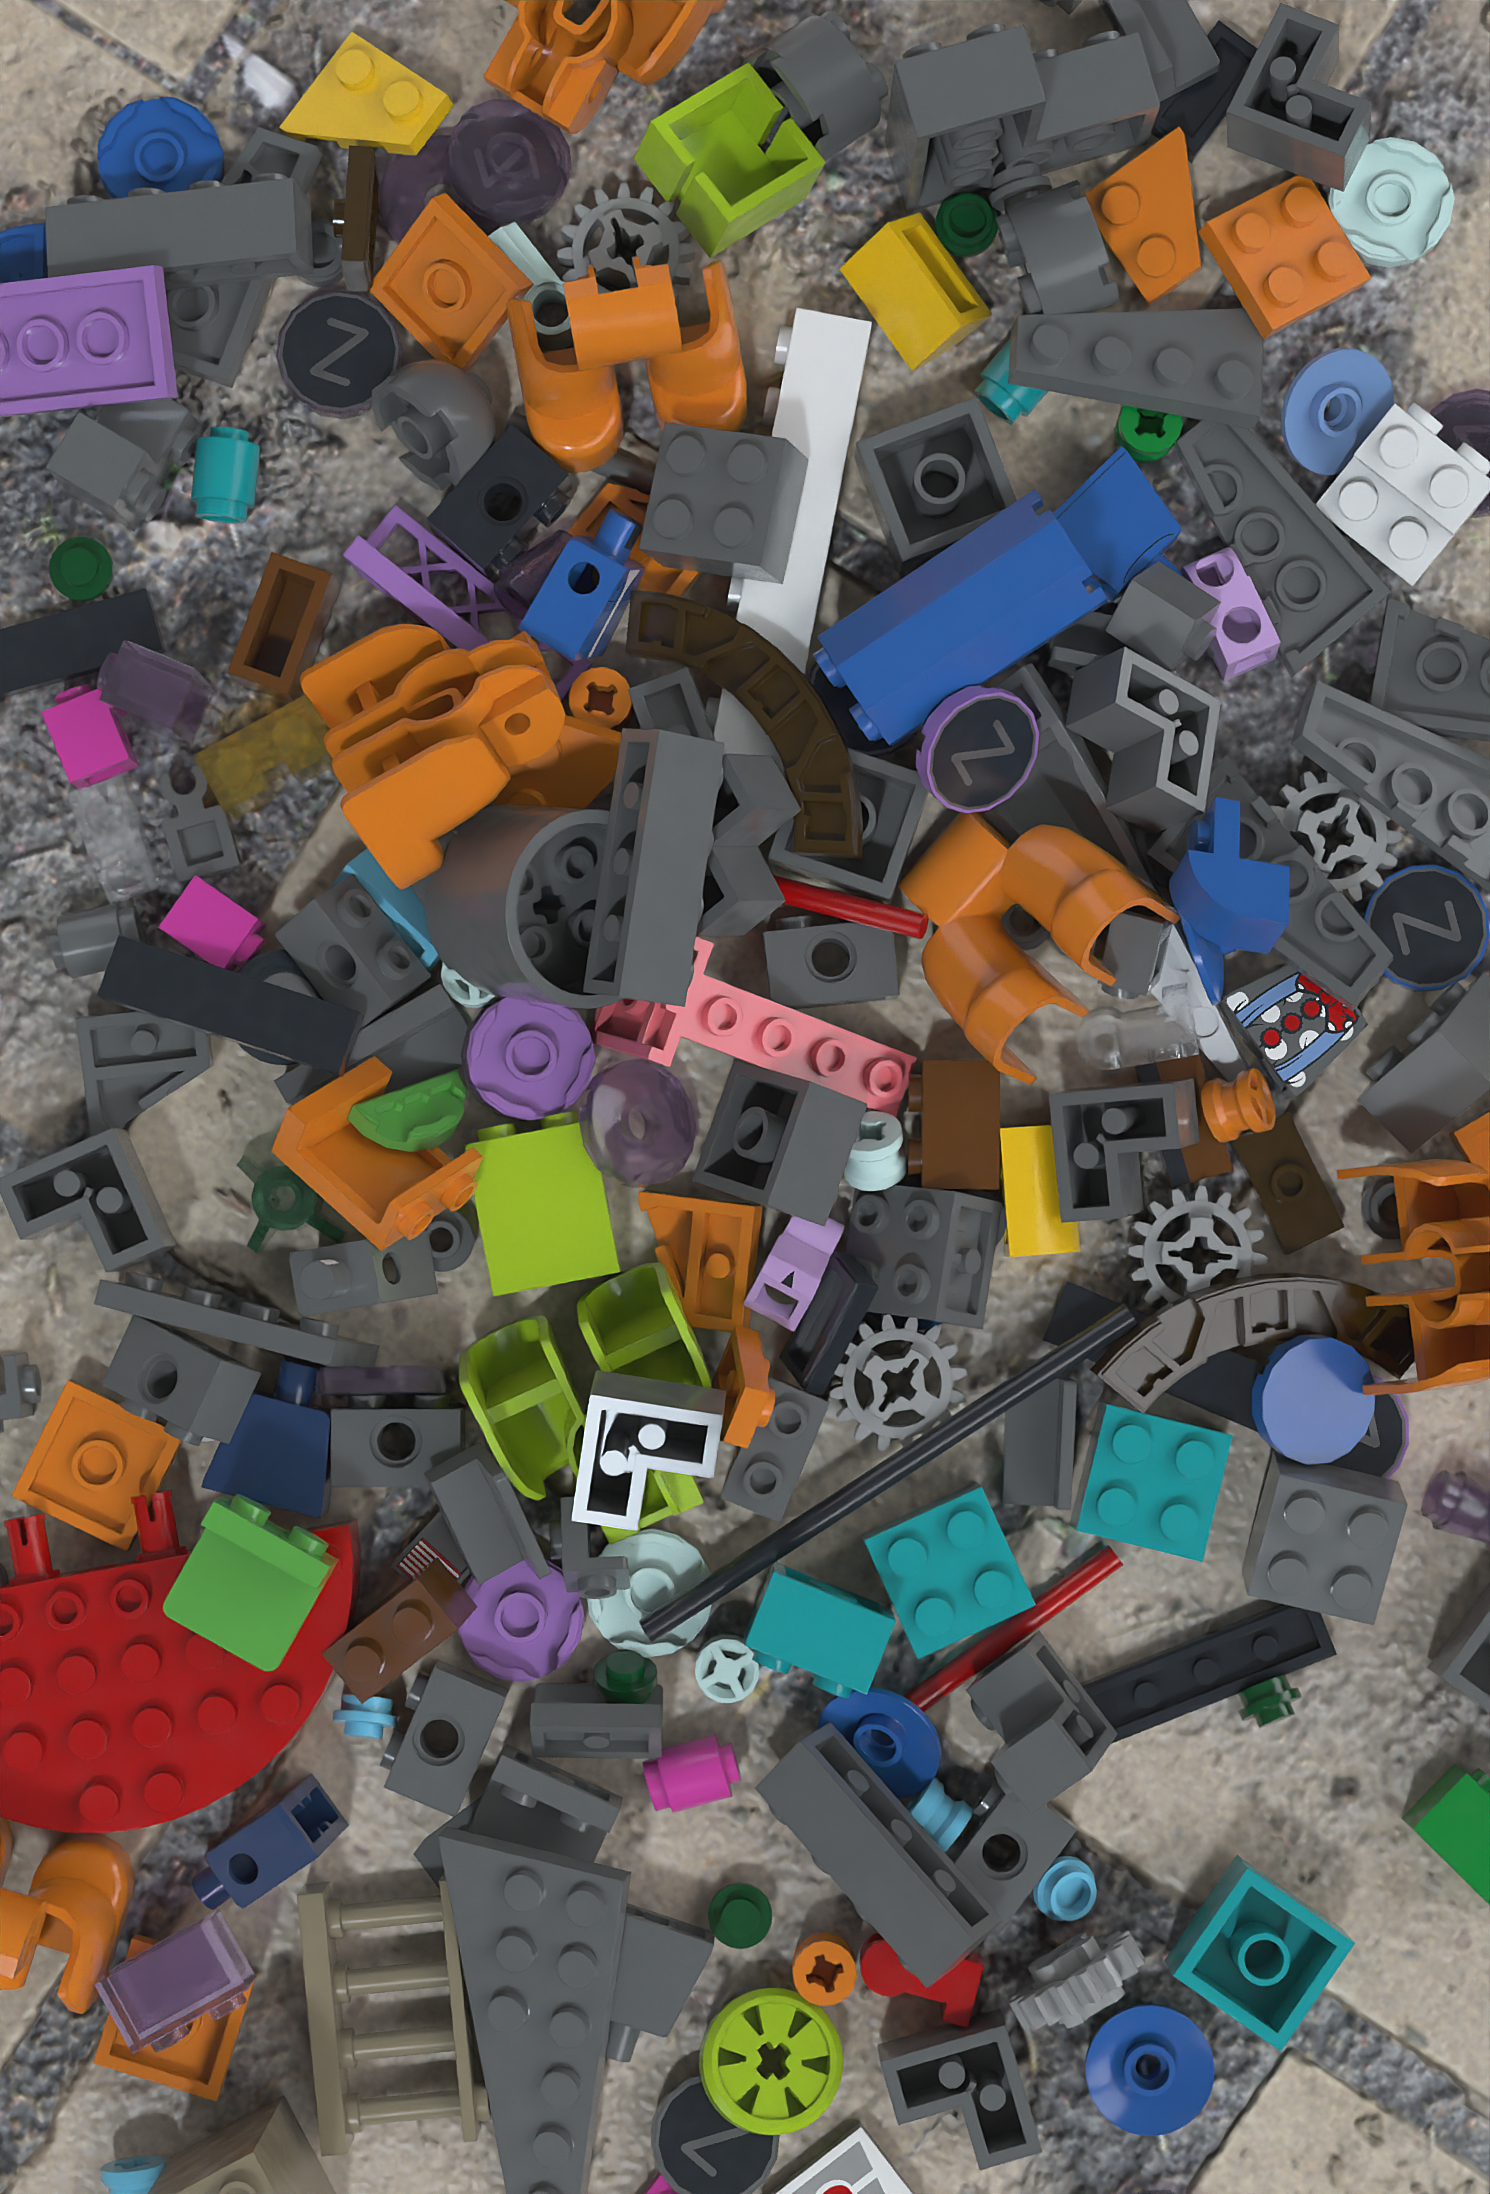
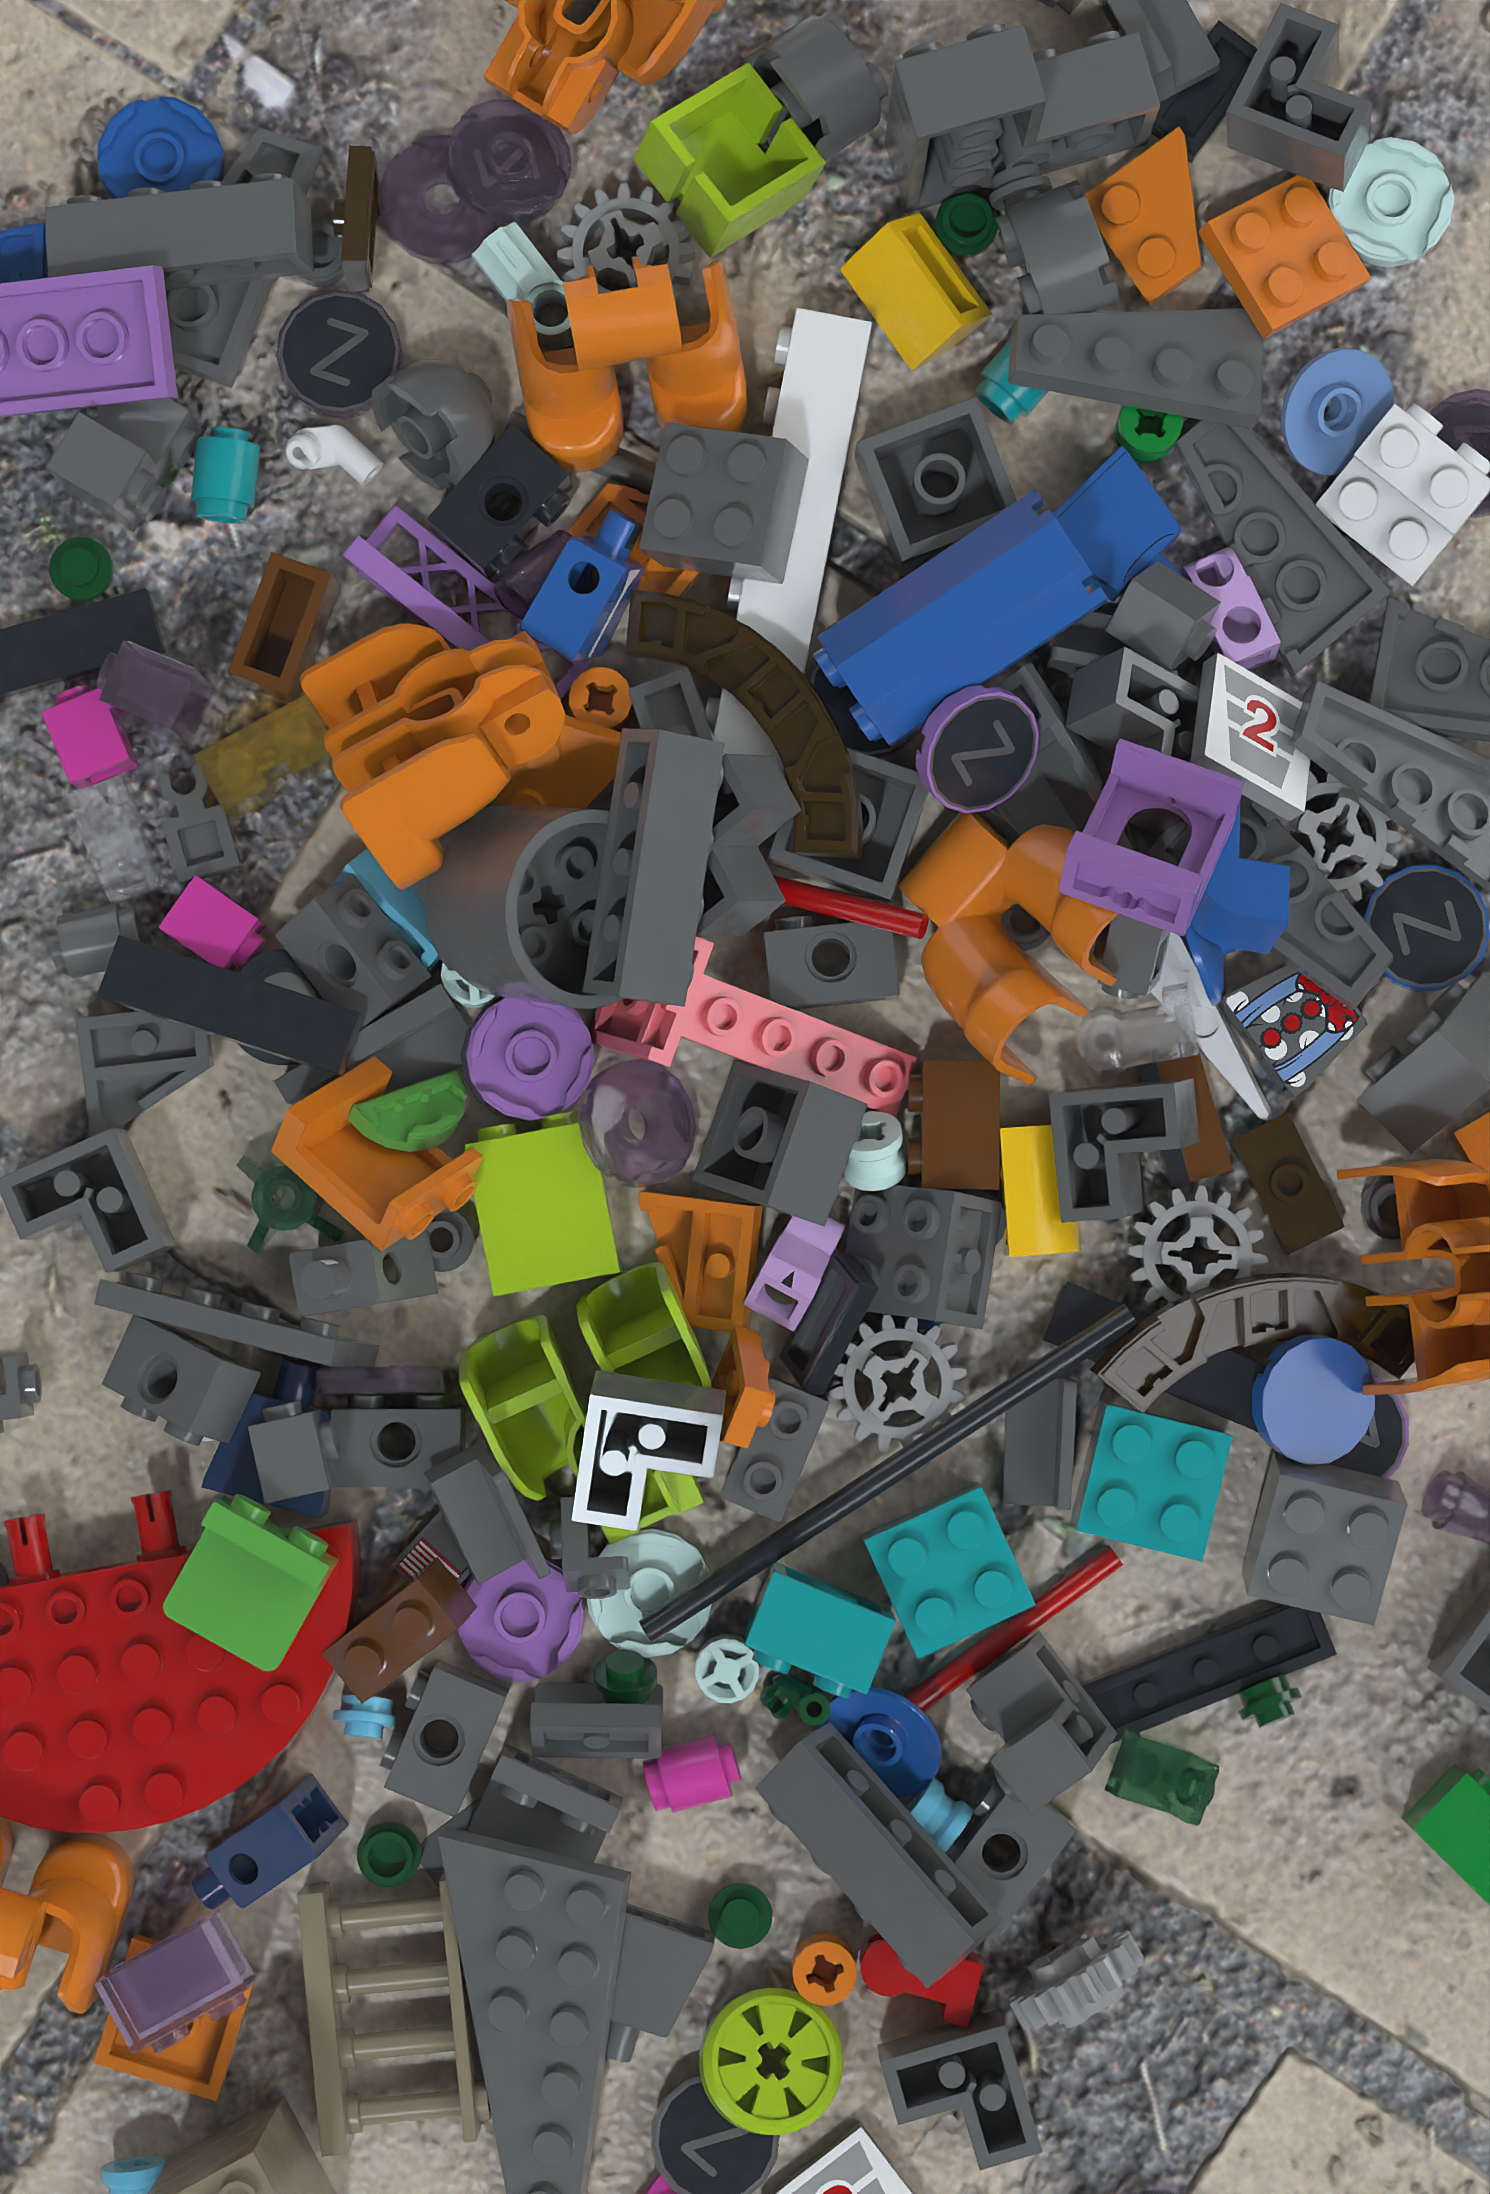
orange plate [11,1379,183,1552] -> none
yellow wing [279,32,454,156] -> none
orange plate [369,193,534,372] -> none
medium azure plate [1033,1856,1097,1921] -> none
blue dish [1085,2004,1215,2136] -> none
teal brick [1164,1855,1355,2051] -> none
orange wheel [1201,1068,1276,1143] -> none
none -> dark grey brick [248,1401,341,1504]
none -> white arm [285,424,383,486]
none -> dark green plate [357,1821,422,1888]
none -> dark green arm [760,1674,831,1726]
none -> medium lavender panel [1058,739,1245,937]
none -> clear green bracket [1104,1729,1219,1826]
none -> tile [1190,653,1310,821]

